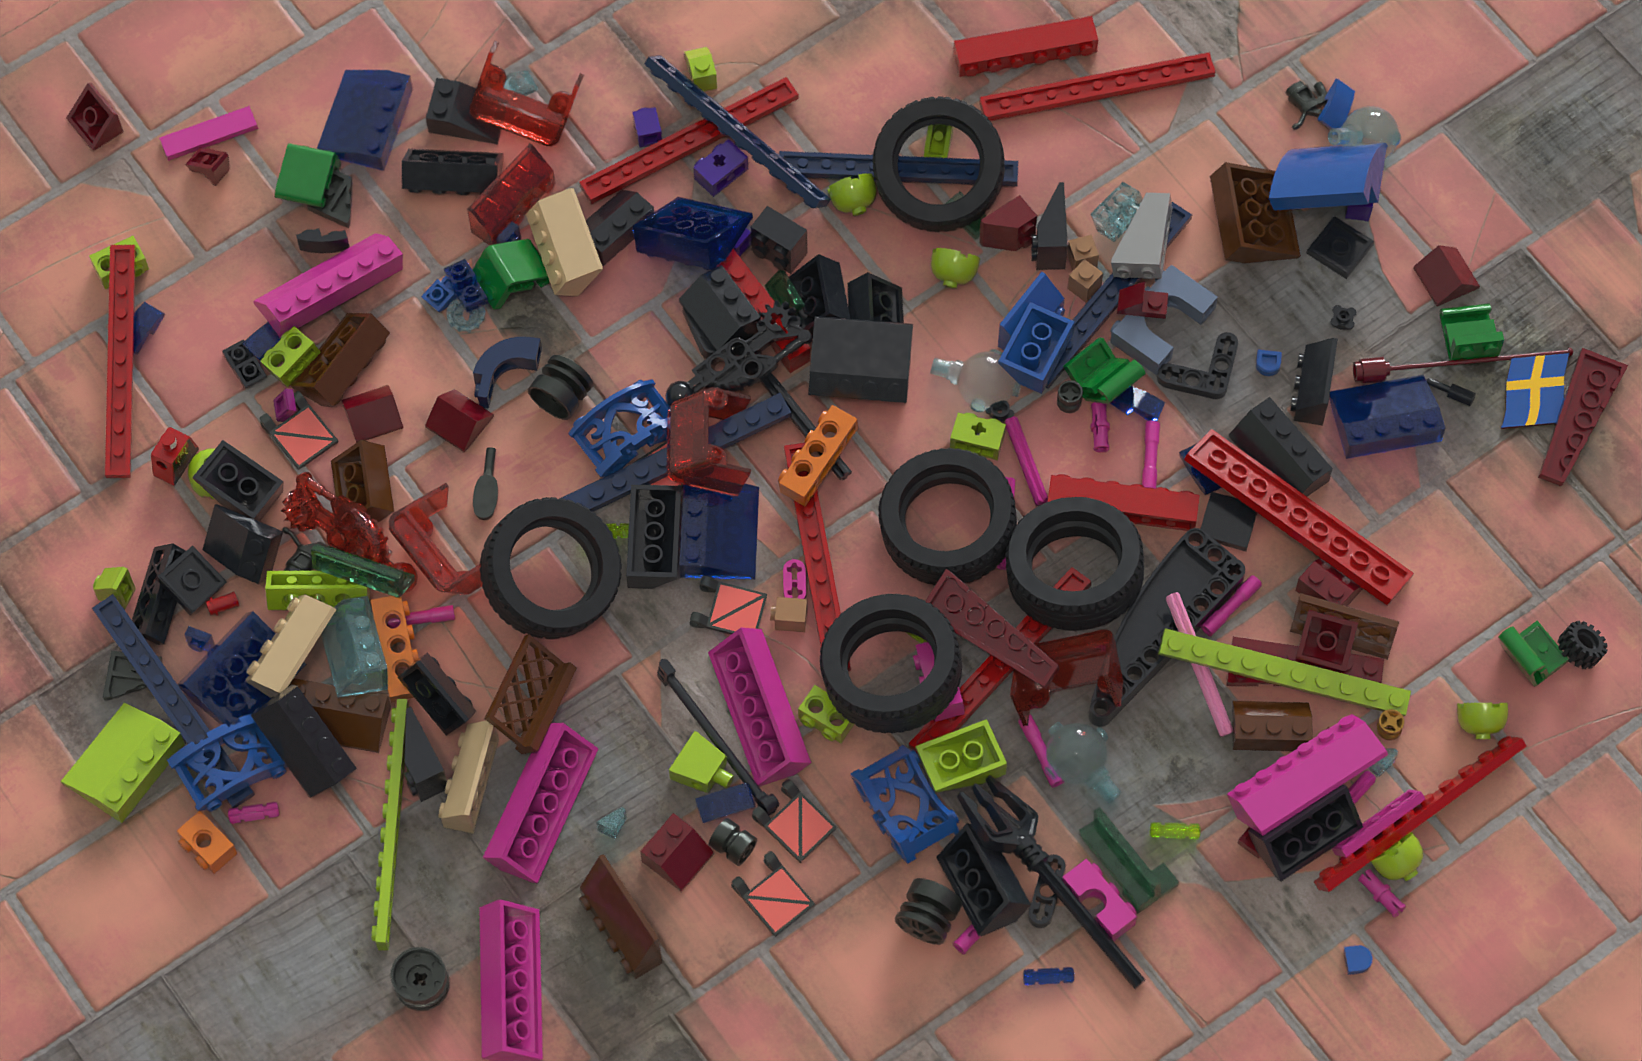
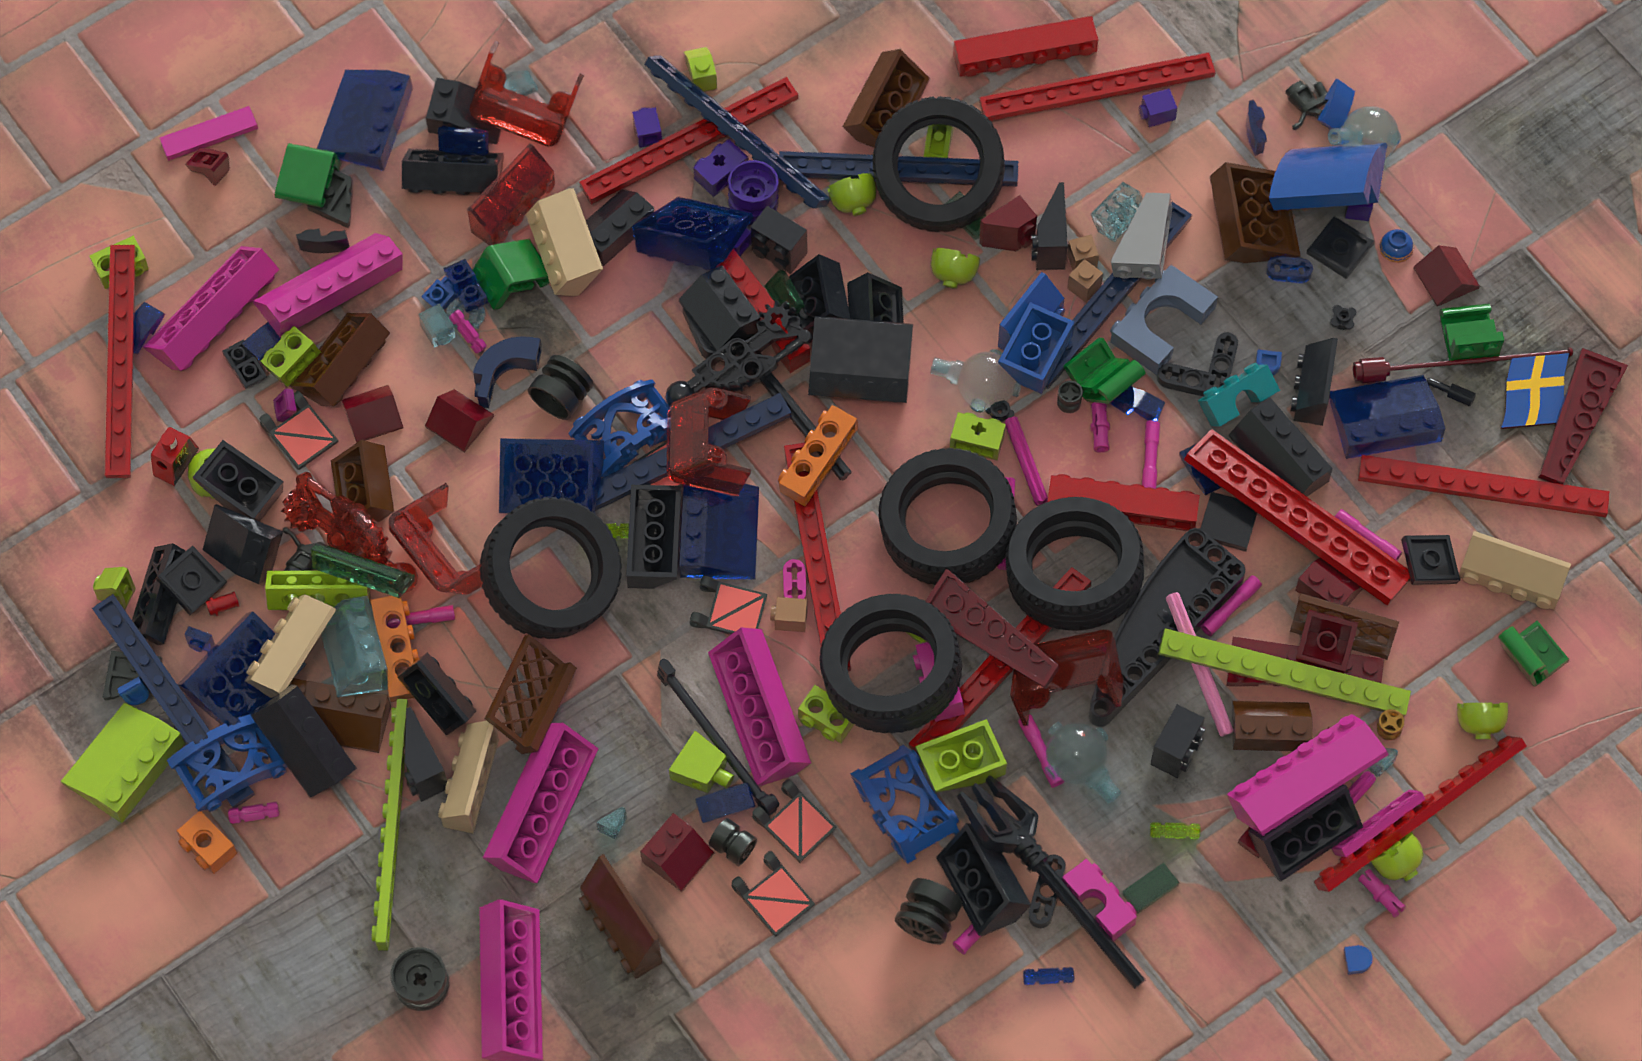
dark red slope [66,83,123,150] -> none
pearl dark grey piece [473,447,498,520] -> none
clear blue plate [496,222,521,244] -> none
clear green fence [1079,807,1161,910] -> none
dark red slope [1117,282,1169,319] -> none
black tyre [1558,621,1608,669] -> none
none -> blue tile [117,676,149,705]
none -> dark pink slope [143,246,280,371]
none -> clear light blue brick [418,303,456,348]
none -> clear blue slope [438,125,489,155]
none -> dark pink axle [449,310,487,354]
none -> clear blue slope [499,438,604,513]
none -> dark purple wheel [728,160,779,225]
none -> reddish brown slope [842,49,930,148]
none -> dark purple brick [1139,88,1177,127]
none -> black brick [1150,704,1206,778]
none -> teal arch [1198,363,1280,427]
none -> clear blue slope [1246,99,1267,156]
none -> clear blue beam [1266,256,1313,283]
none -> dark pink piece [1335,509,1403,561]
none -> red plate [1358,455,1610,518]
none -> blue piece [1379,229,1414,262]
none -> black tile [1401,535,1460,585]
none -> tan slope [1459,531,1571,610]

